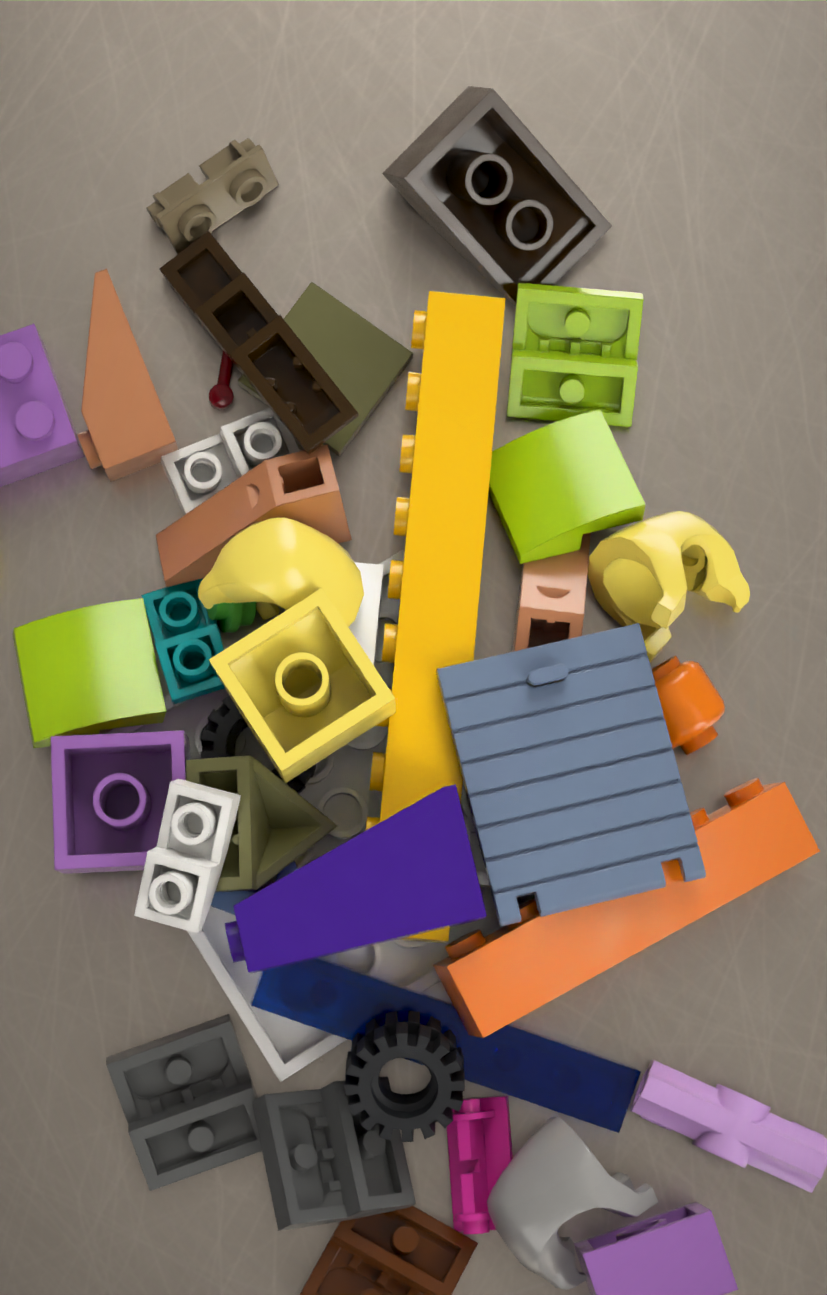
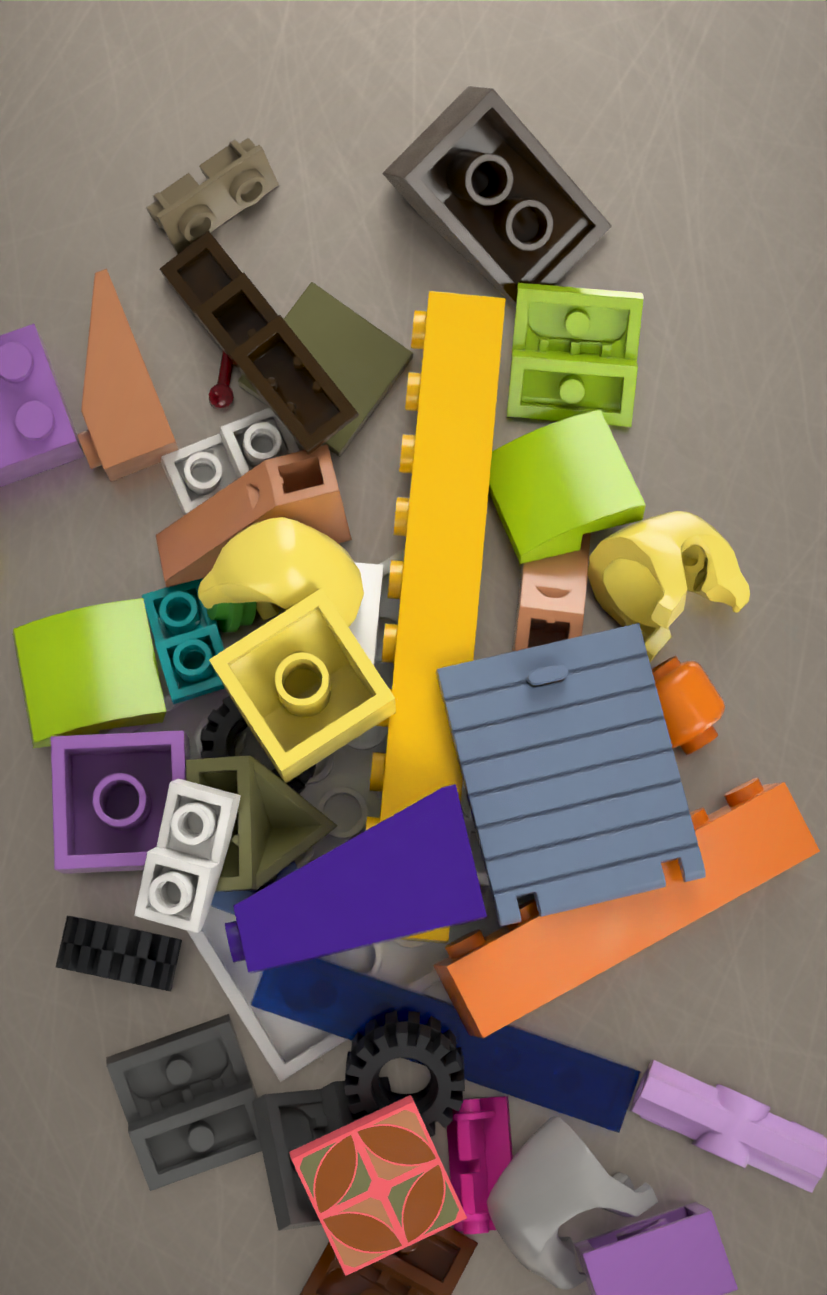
none -> black tyre [56,916,182,991]
none -> tile [289,1095,467,1276]

